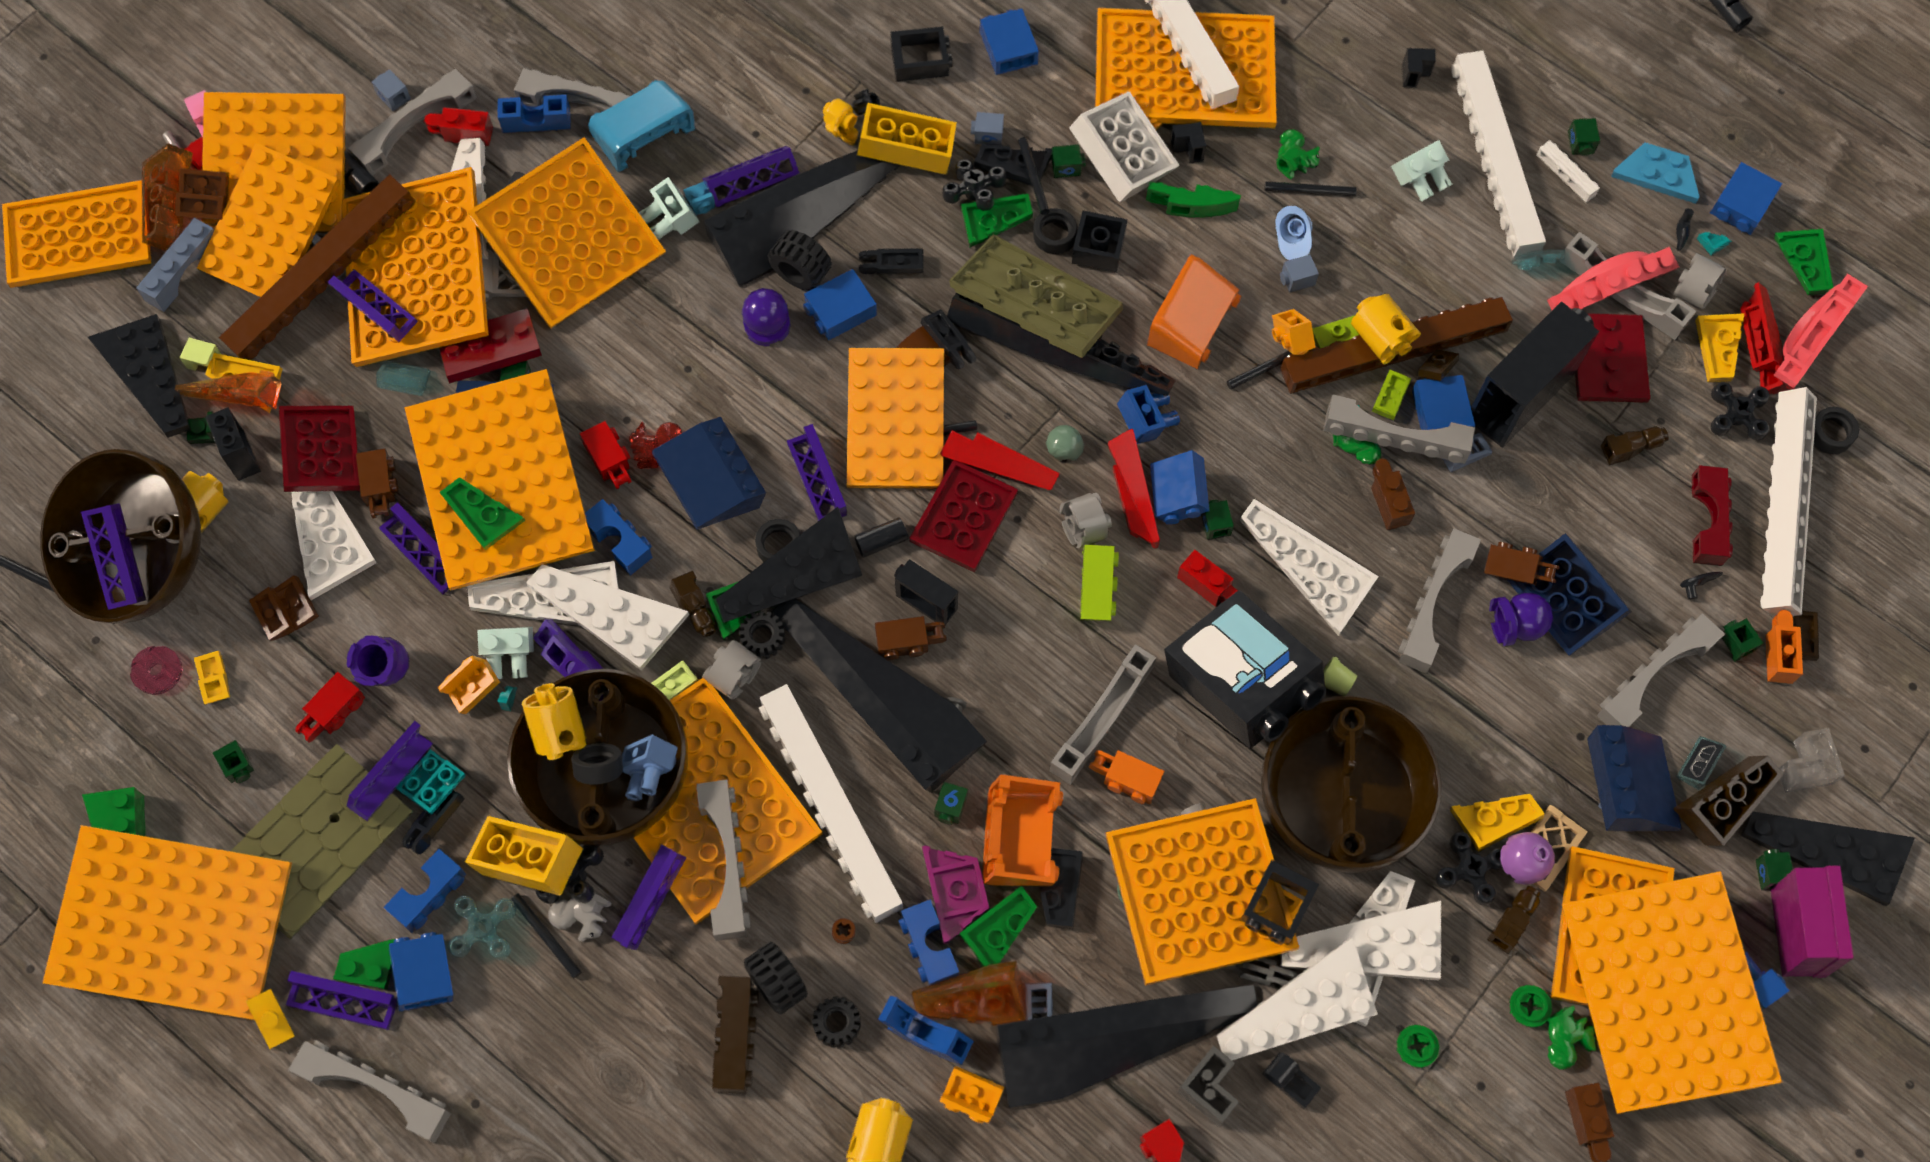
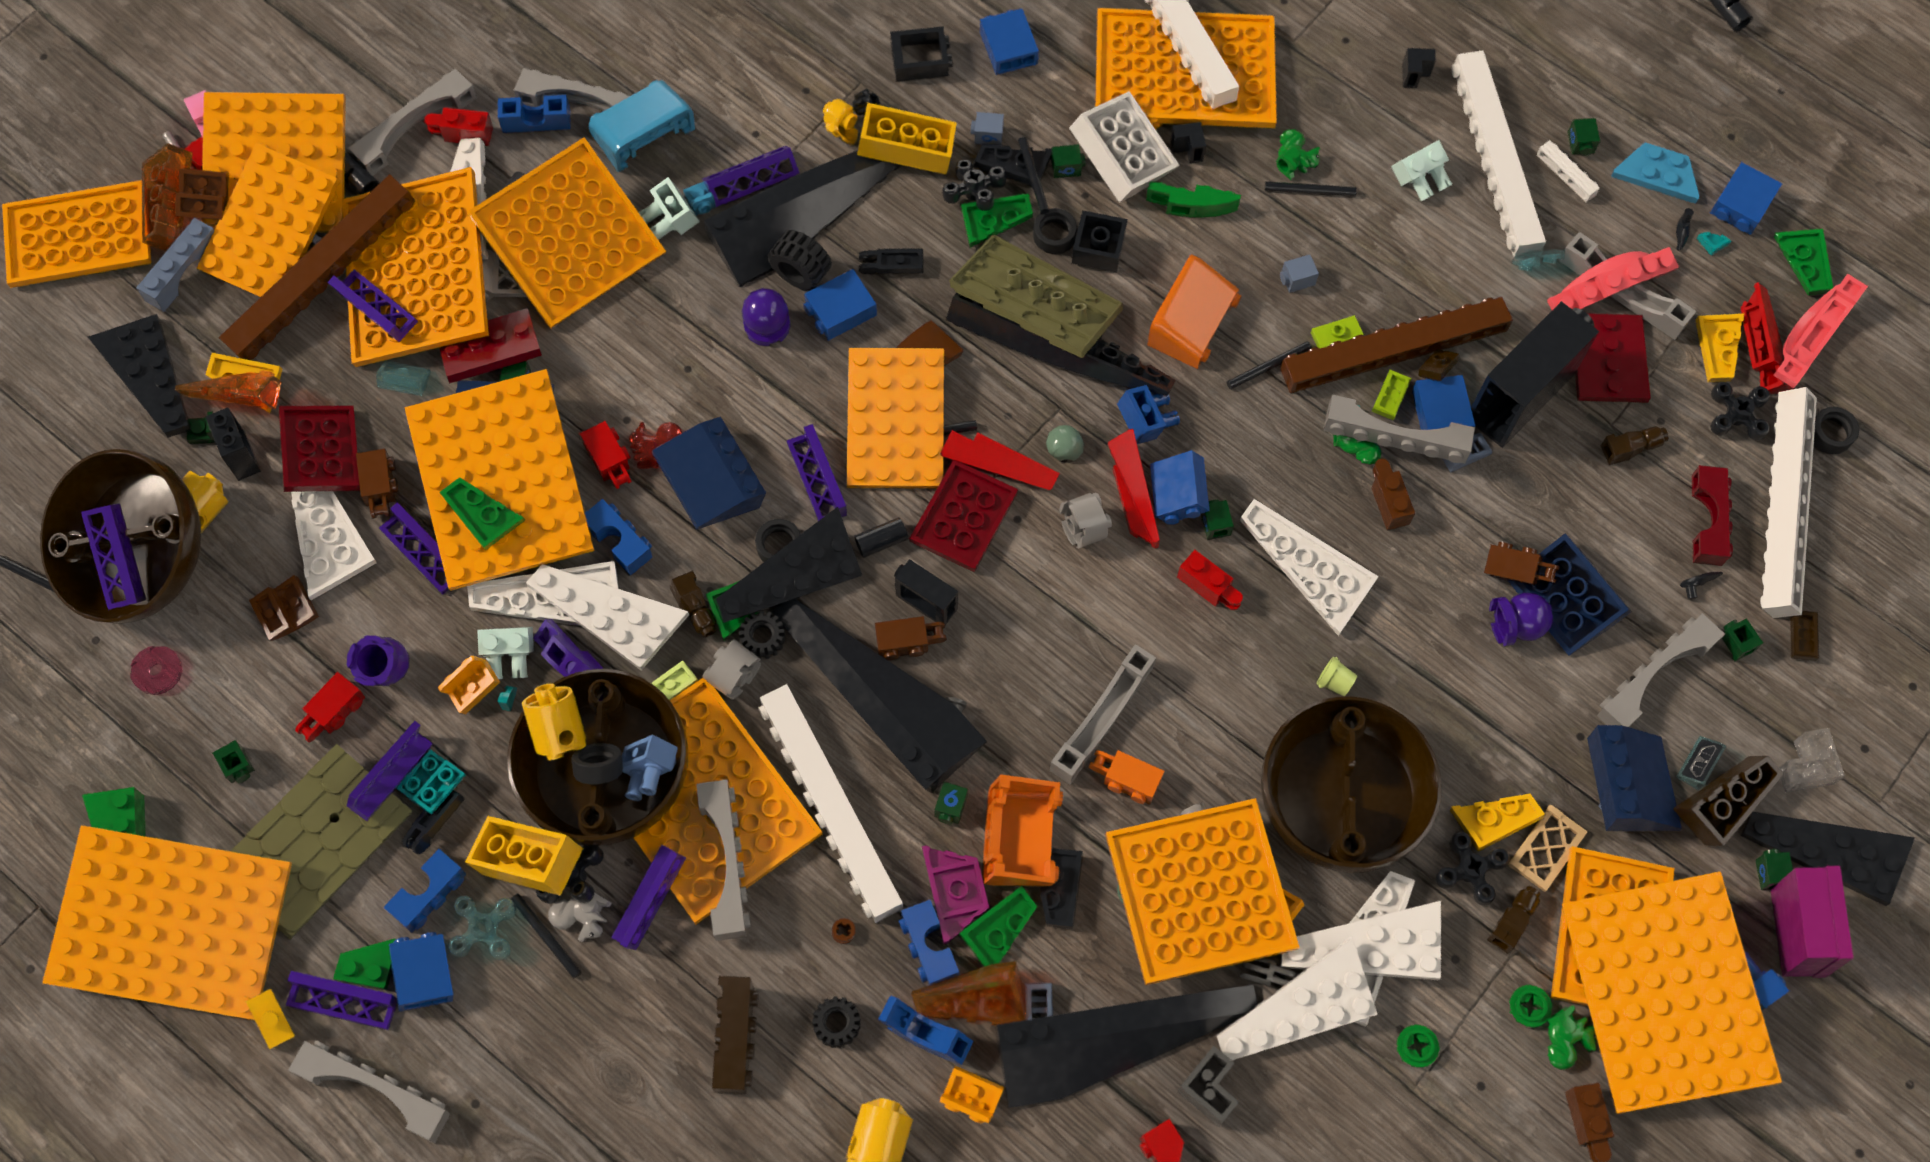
yellowish green panel [179,338,221,371] -> none
yellow slope [194,651,230,705] -> none
sand blue brick [372,69,411,111] -> none
black tyre [744,941,808,1015] -> none
black hinge [921,309,976,370] -> none
lime wedge [1080,545,1119,621] -> none
brick [1164,590,1326,749] -> none
black window [1241,860,1319,945] -> none
black plate [1262,1052,1321,1110] -> none
light orange brick [1272,309,1316,355] -> none
light blue piece [1275,206,1312,260] -> none
yellow cylinder [1351,294,1421,365] -> none
light grey arch [1398,528,1481,673] -> none
medium lavender cylinder [1500,832,1555,885] -> none
light grey brick [1673,253,1727,309] -> none
orange brick [1765,610,1803,684] -> none

